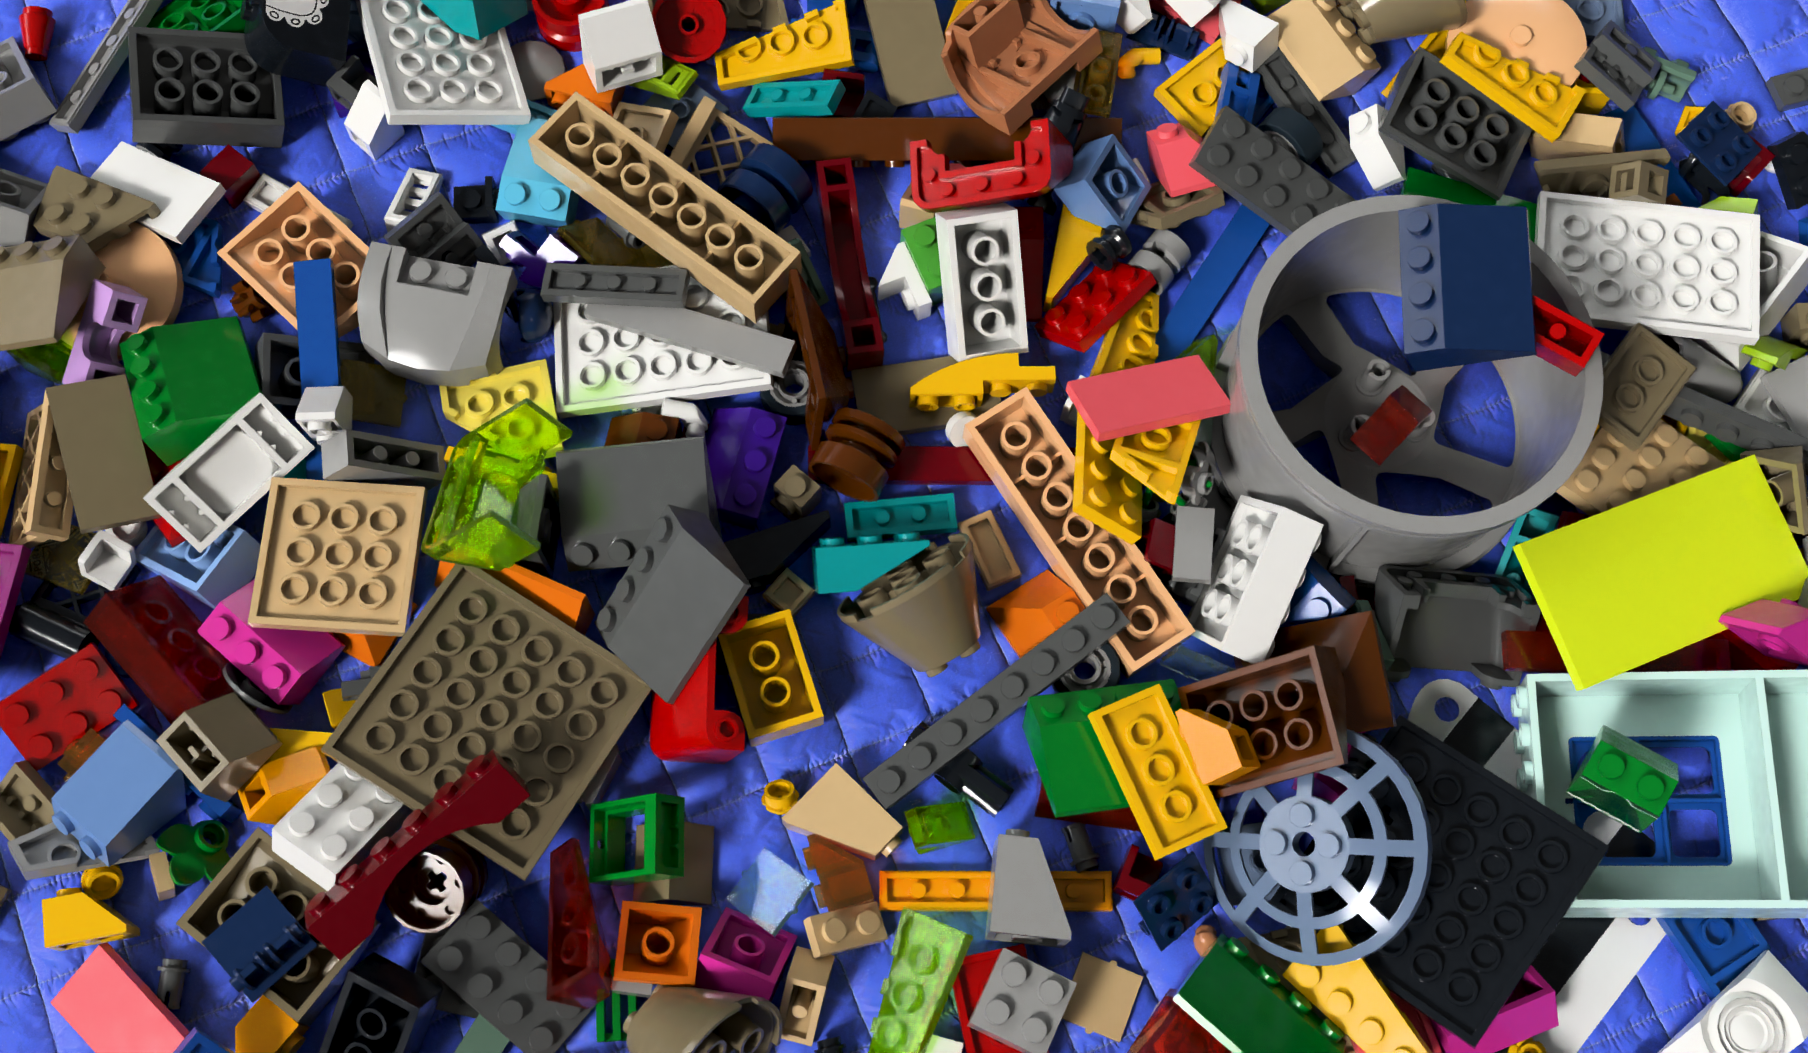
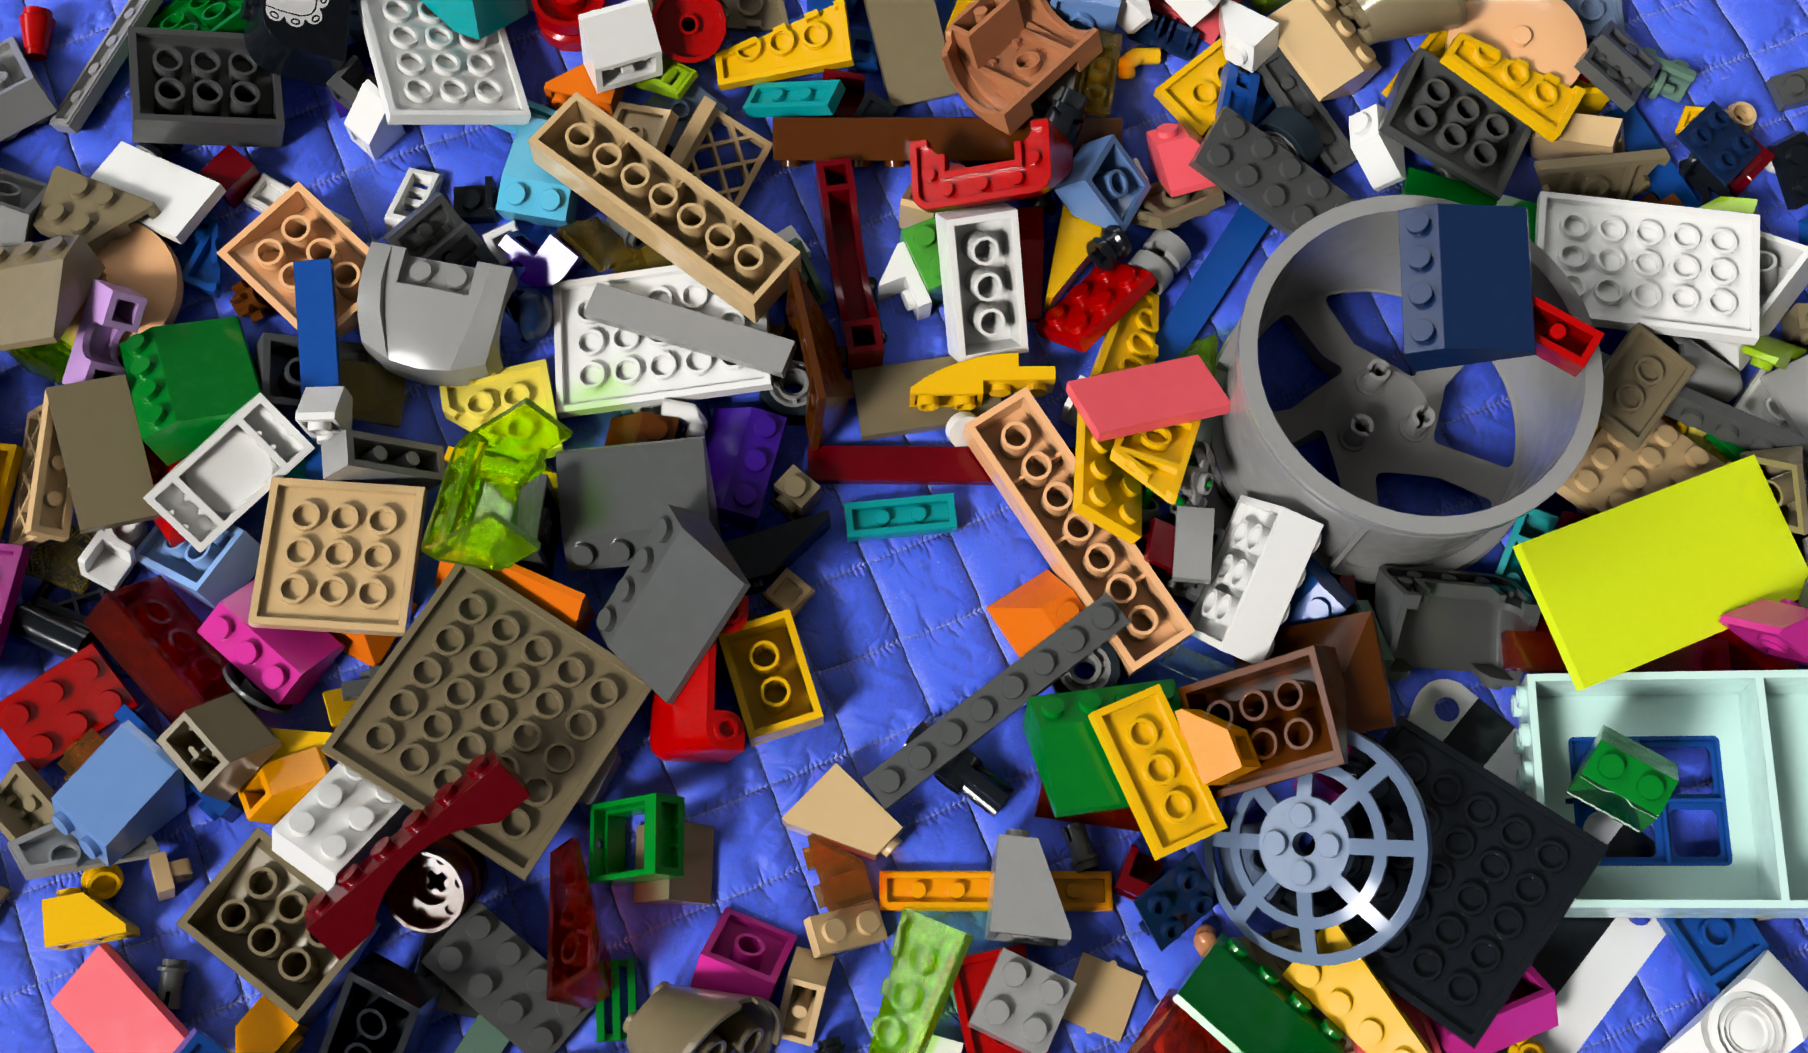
green plate [156,820,231,886] -> none
dark blue hinge [202,886,318,1003] -> none
light grey dish [511,40,565,101] -> none
dark grey plate [540,263,690,308] -> none
light grey tile [611,980,656,998] -> none
orange slope [613,900,702,987] -> none
dark blue wheel [717,143,813,235] -> none
clear light blue piece [726,847,814,937] -> none
yellow plate [761,779,799,815] -> none
reddish brown wheel [808,407,905,502] -> none
teal slope [811,532,930,594] -> none
dark tan cone [837,533,981,677] -> none
clear neon green slope [904,801,975,854] -> none
tan tile [957,510,1022,591] -> none
clear red slope [1350,385,1432,466] -> none
dark tan brick [1608,160,1669,204] -> none

